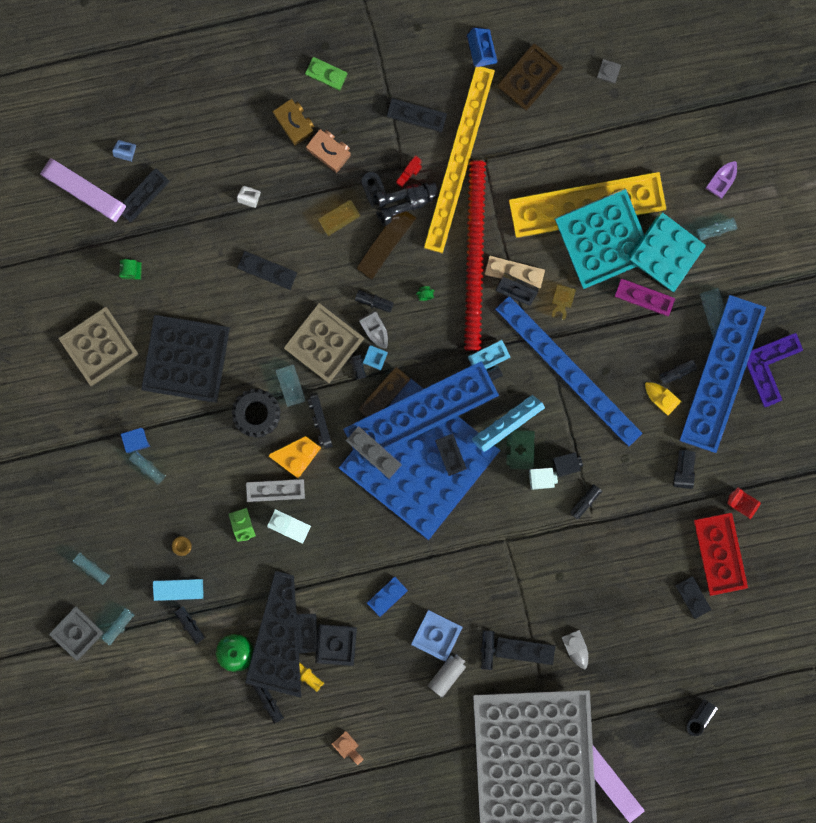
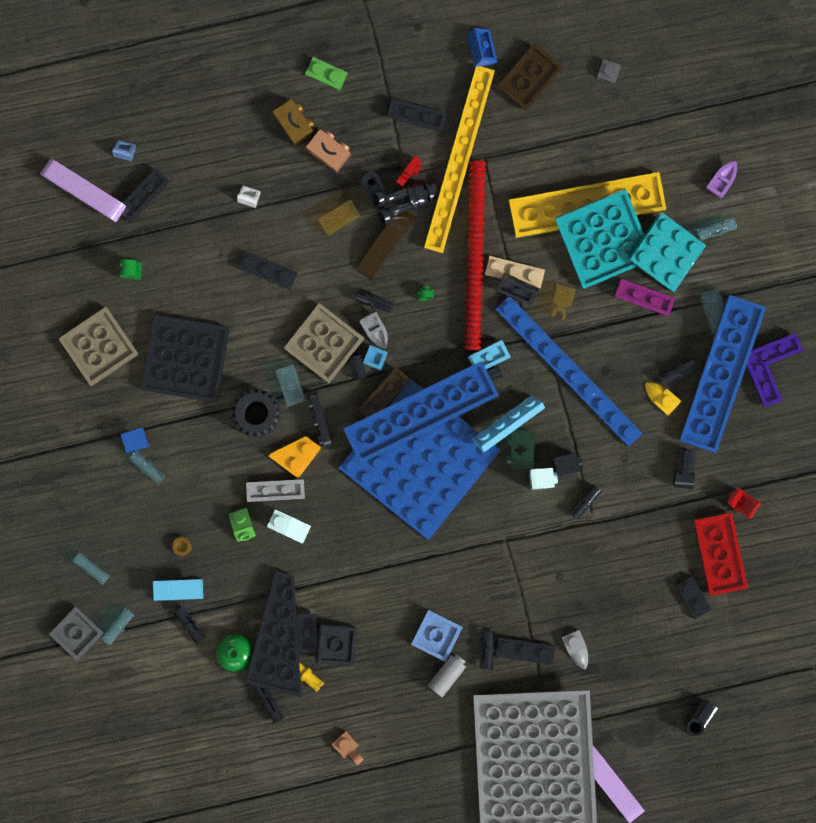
dark grey plate [346,426,402,479] -> none
blue plate [367,577,408,617] -> none
black plate [435,433,467,476] -> none

